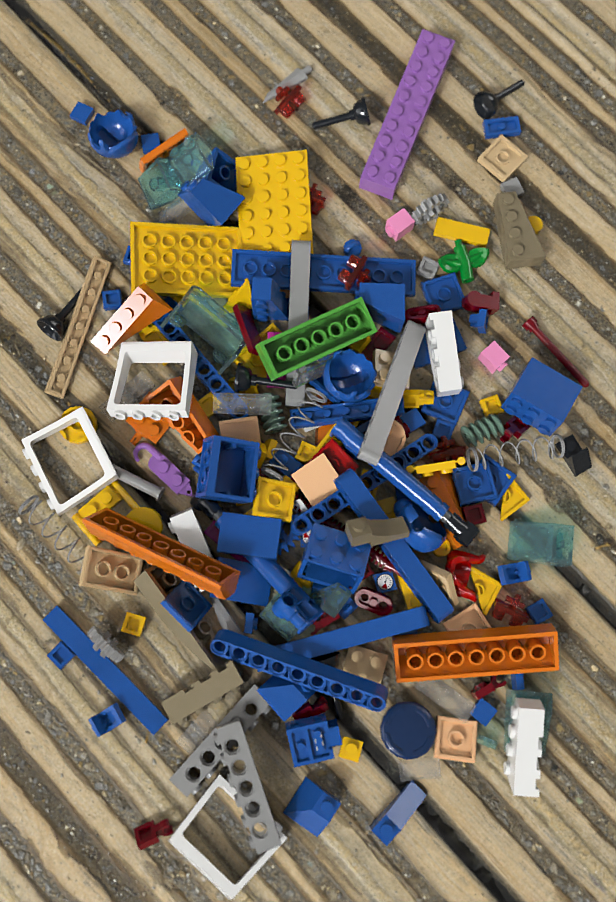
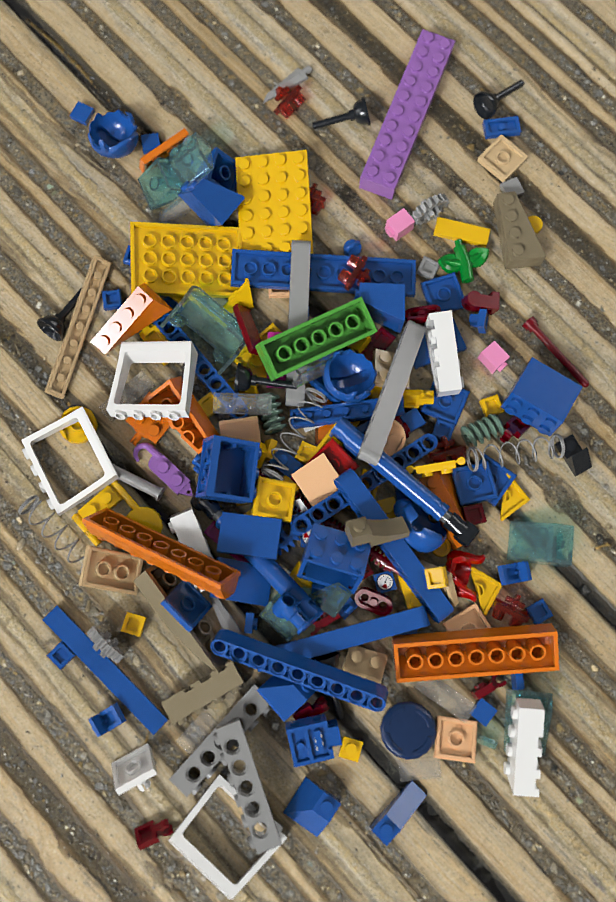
blue wedge [251,277,289,322] -> none
none -> white tile [111,743,157,795]
none -> yellow tile [424,566,449,589]

